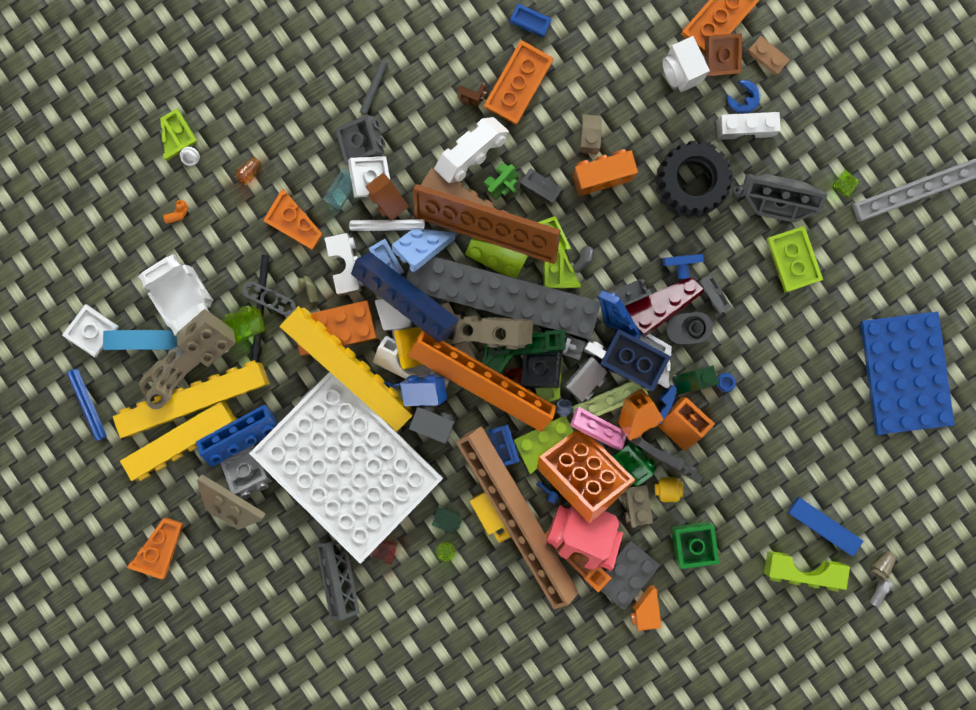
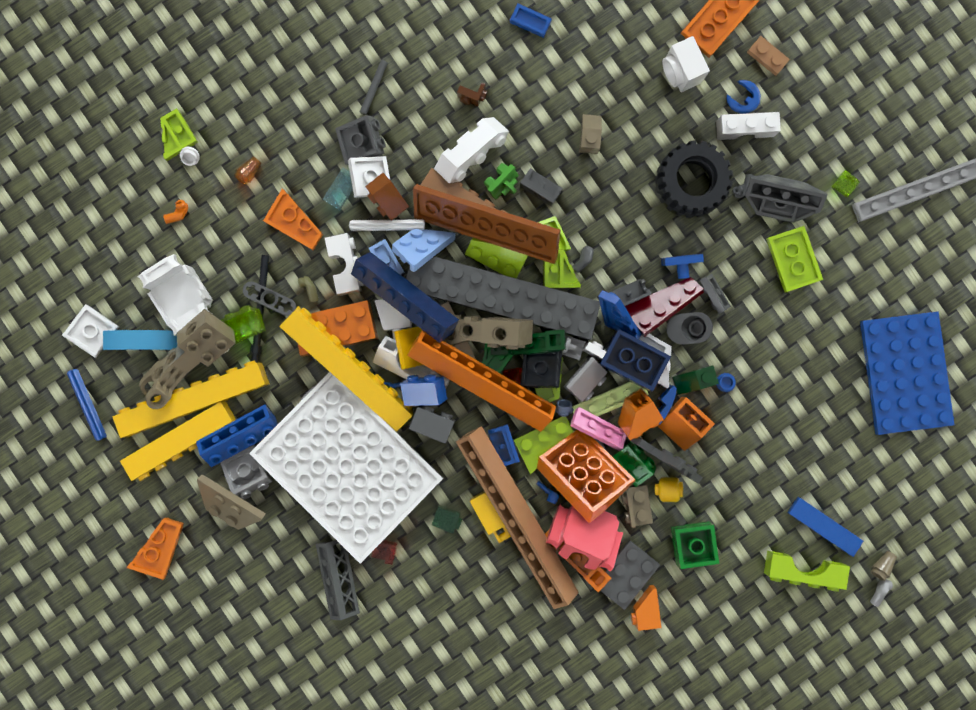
clear neon green plate [436,542,455,562] -> none
orange plate [484,40,554,126] -> none
orange brick [572,149,638,197] -> none
dark orange plate [705,33,742,76] -> none

